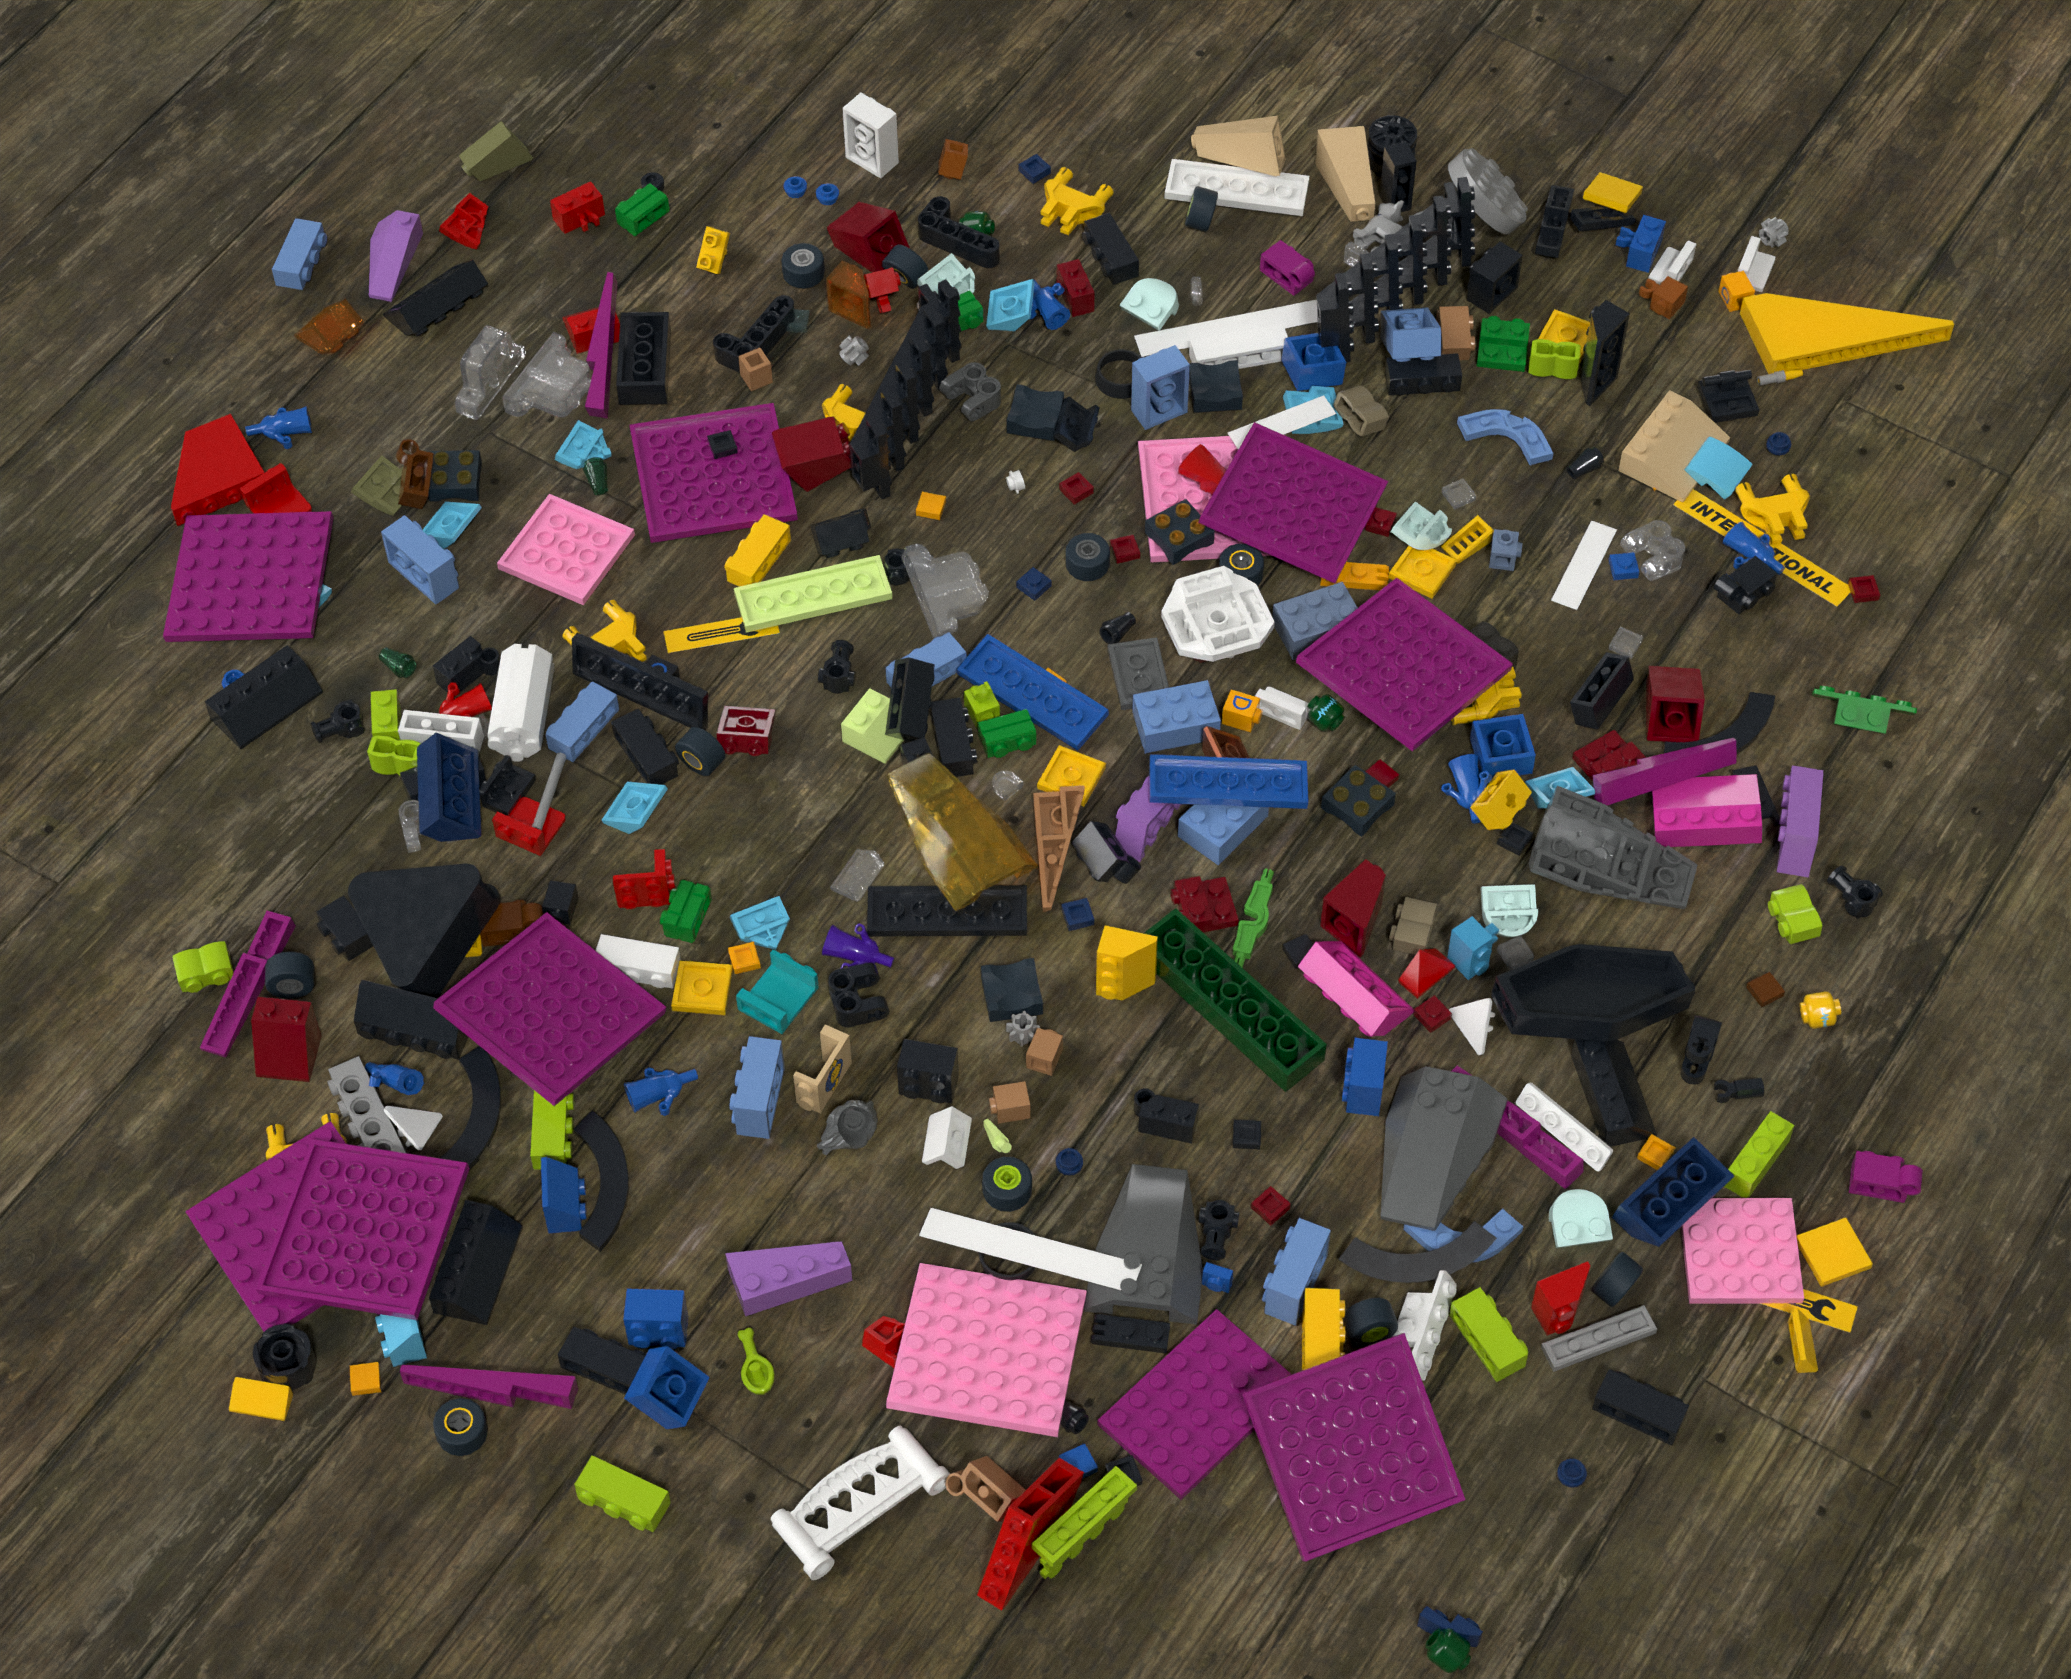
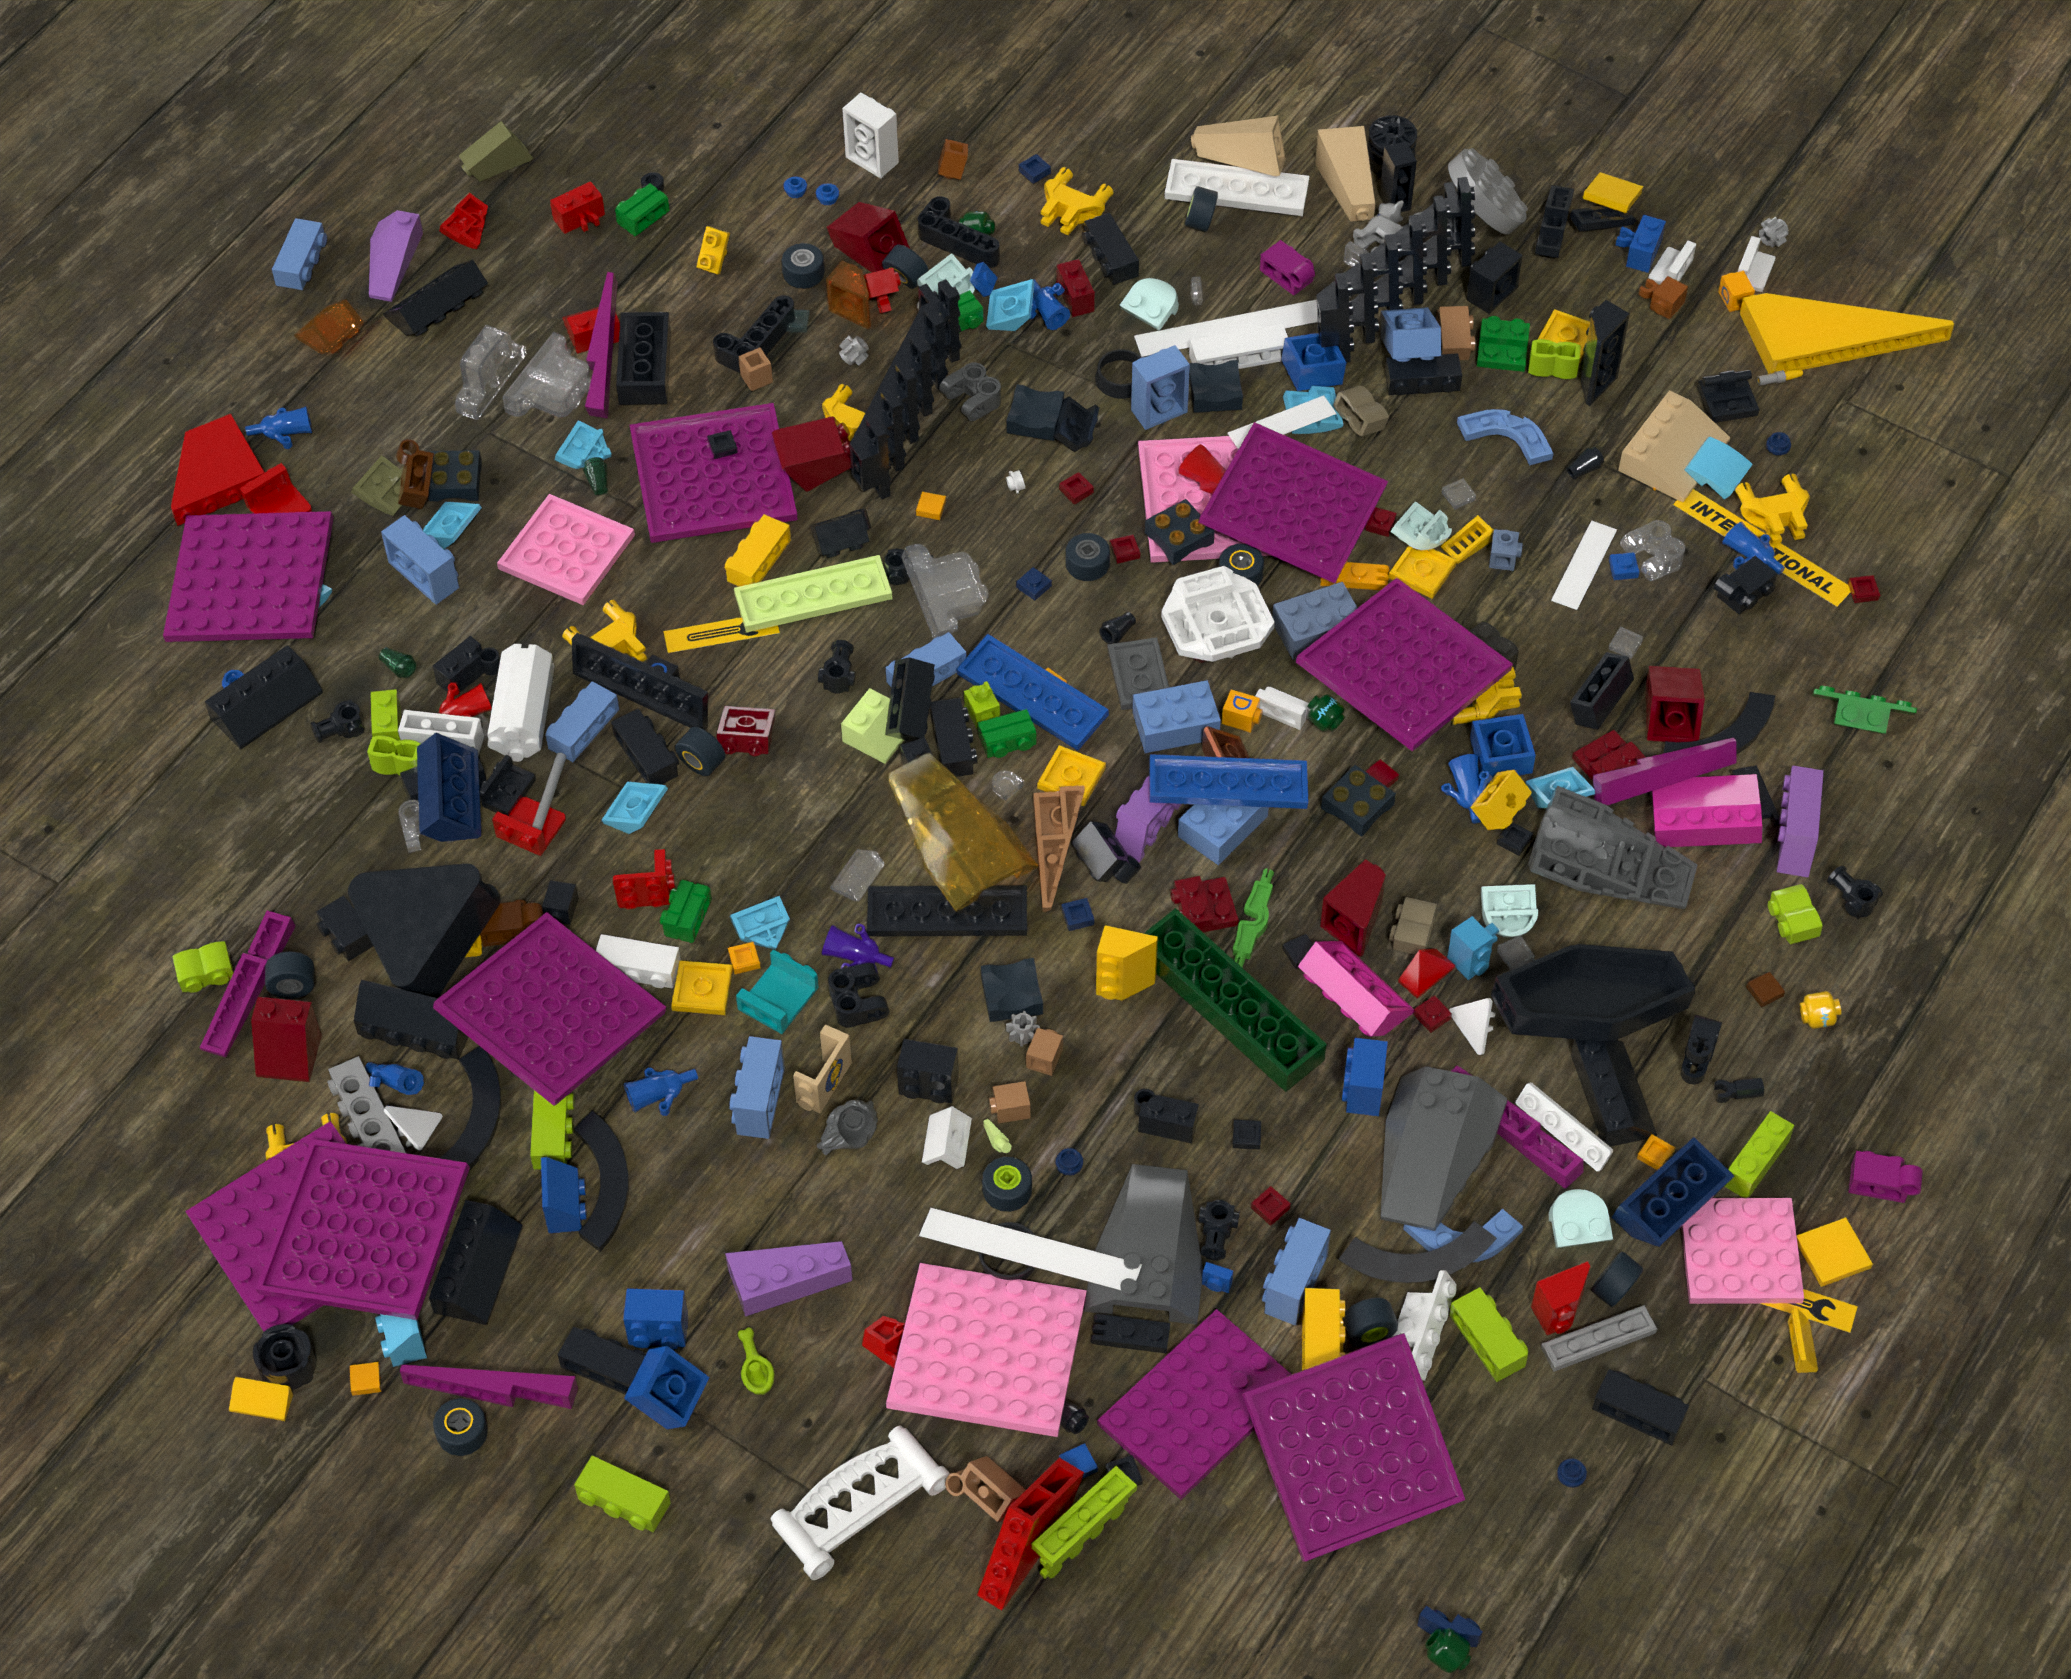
none -> blue plate [970,262,998,297]

